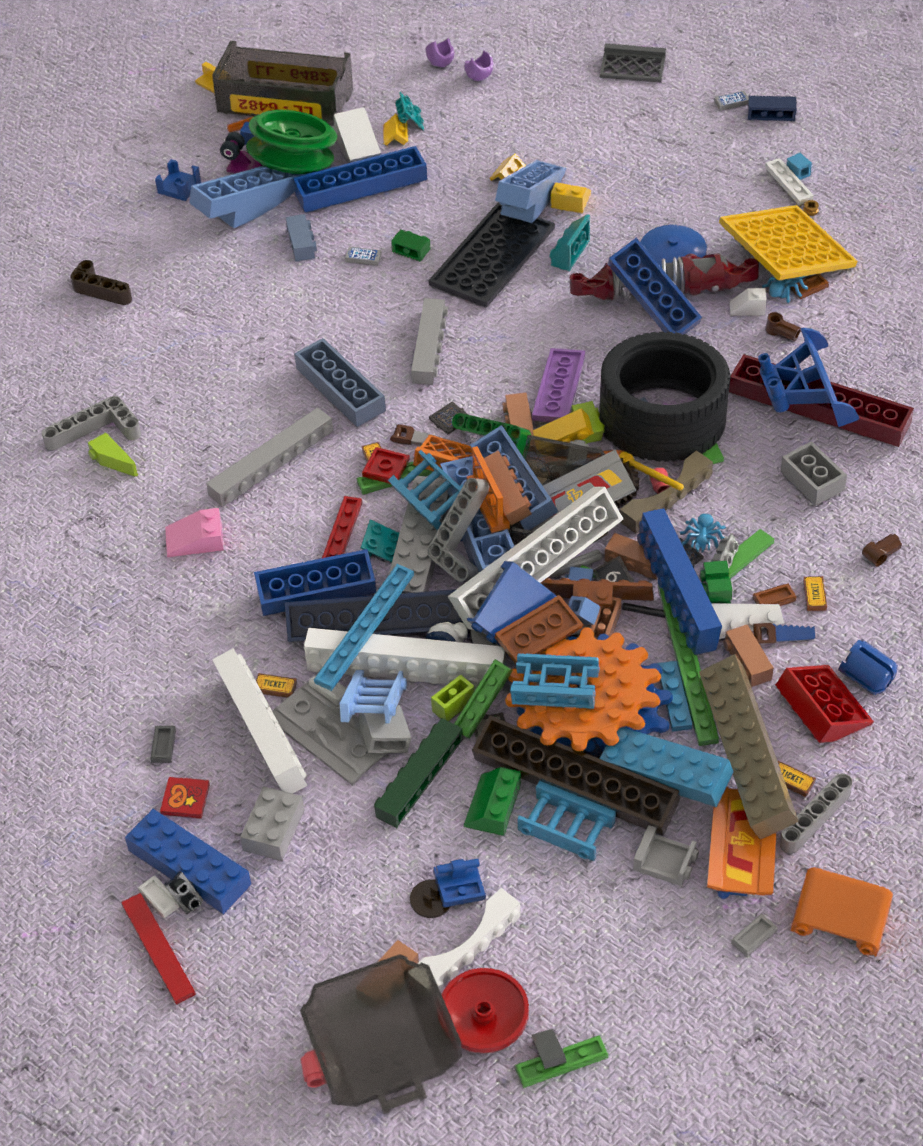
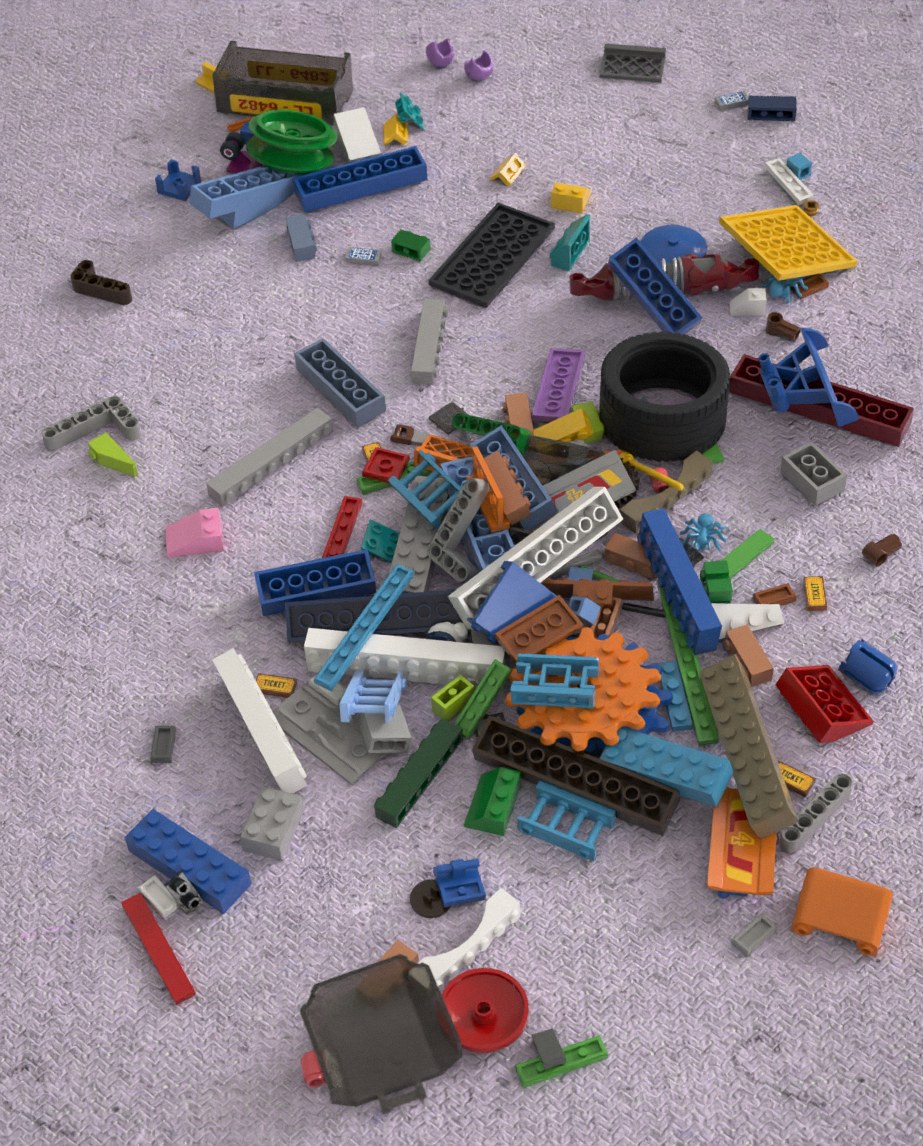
red tile [160,777,210,819] -> none
medium blue slope [495,160,567,223] -> none
piece [593,556,634,582] -> none
light grey panel [633,825,699,886] -> none
light grey hinge [711,533,738,569] -> none
blue piece [753,623,815,644] -> none

